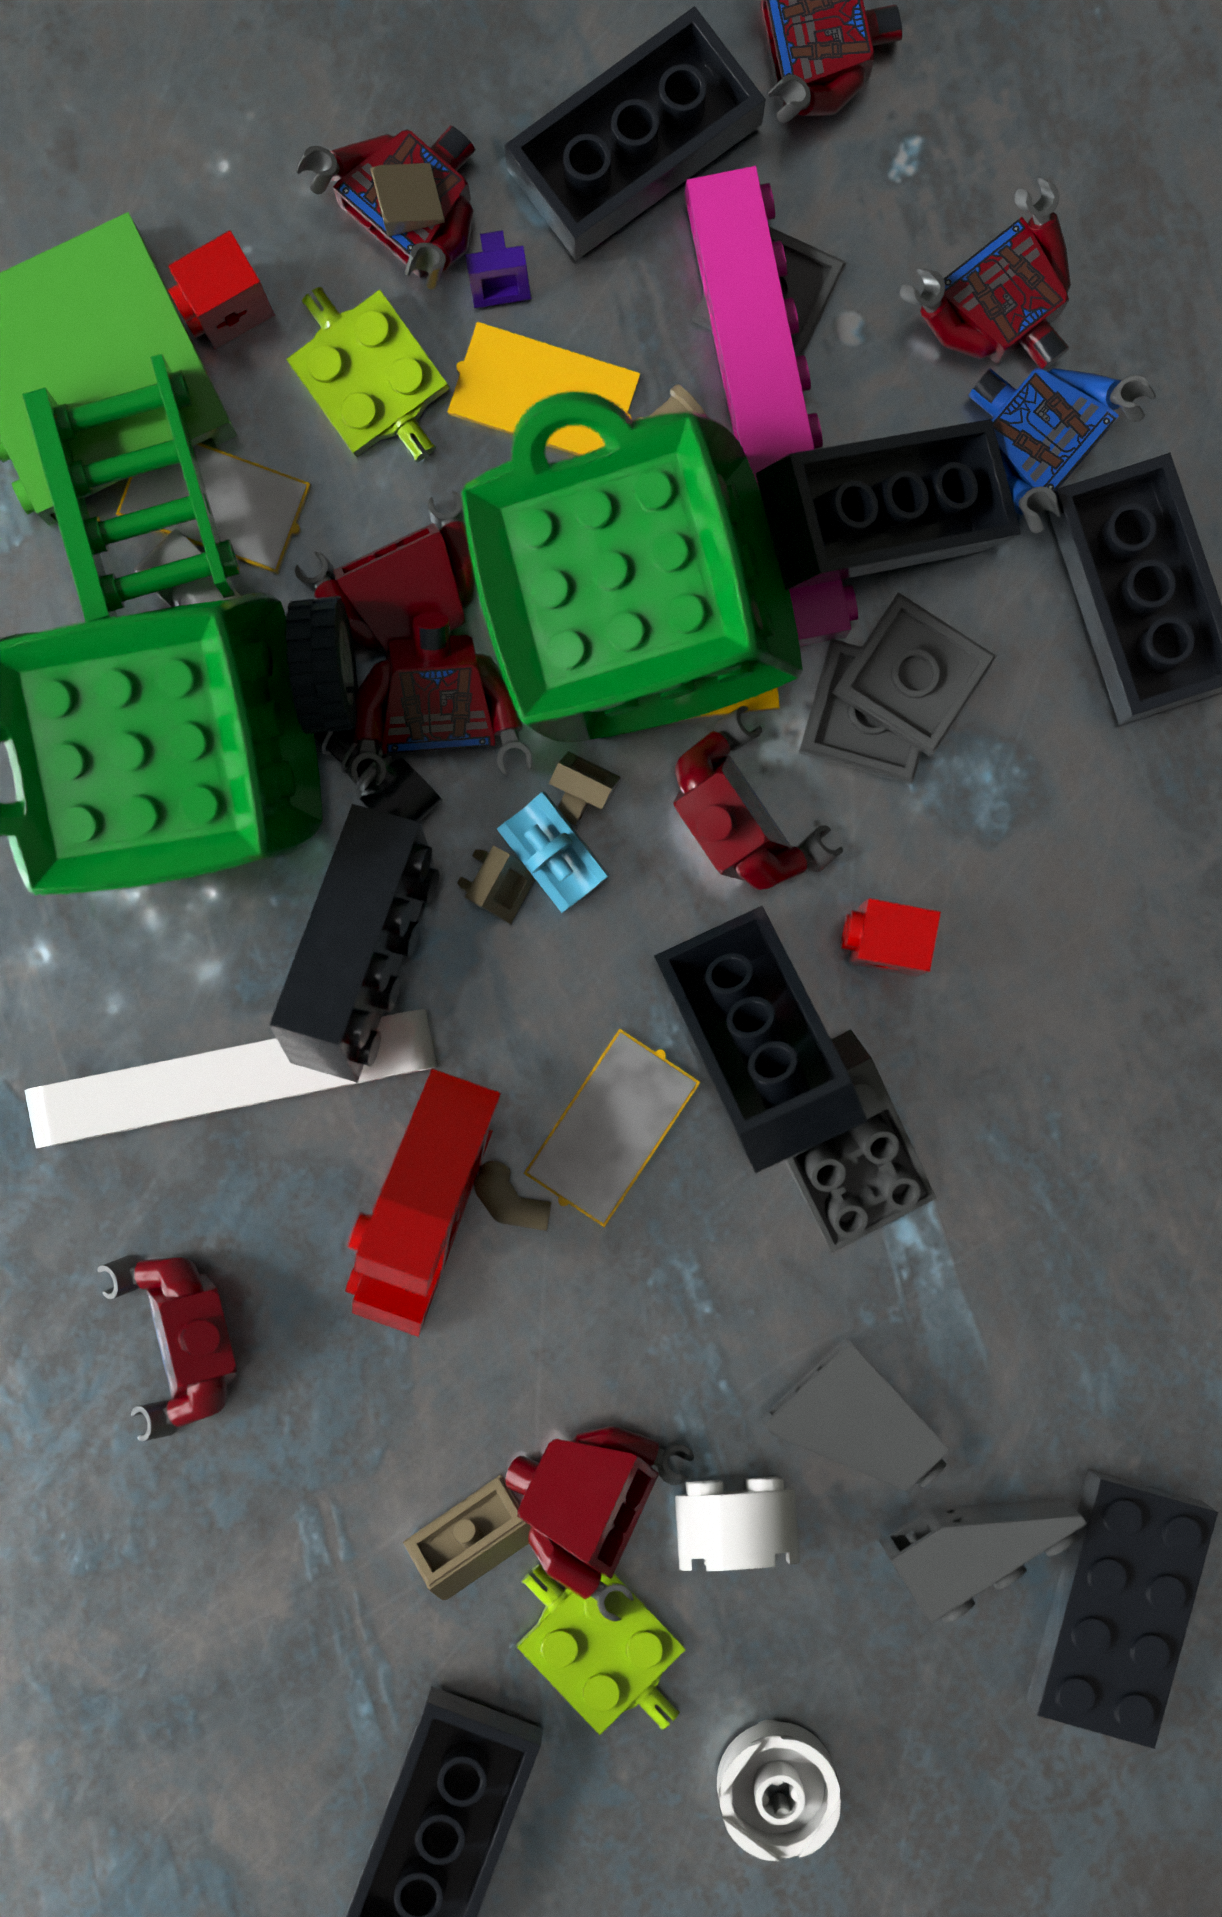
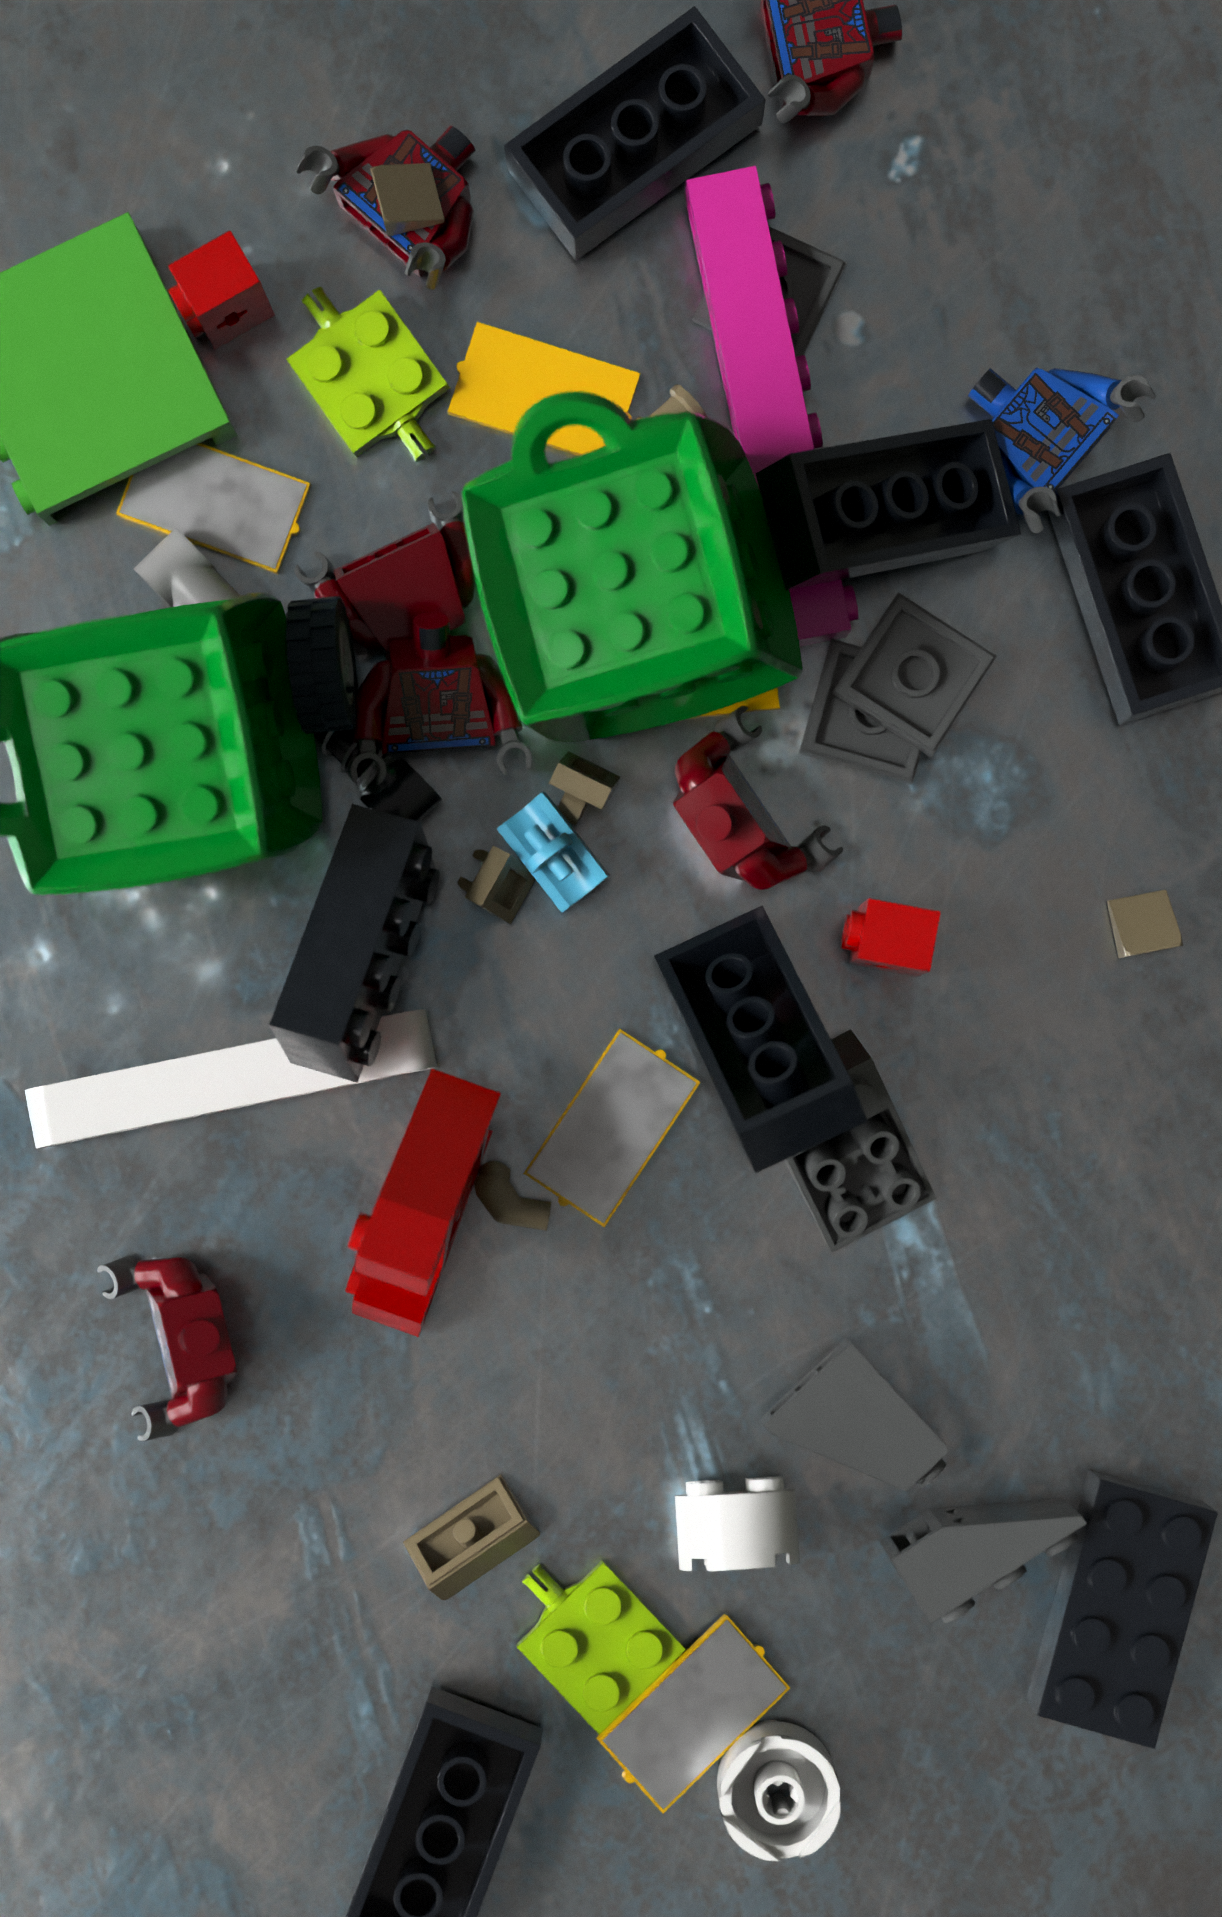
green fence [22,354,240,622] -> none
dark purple tile [465,230,531,308] -> none
dark red torso [505,1426,694,1621] -> none
torso [900,177,1071,370] -> none
none -> flat silver piece [596,1614,790,1813]
none -> dark tan slope [1107,890,1183,959]

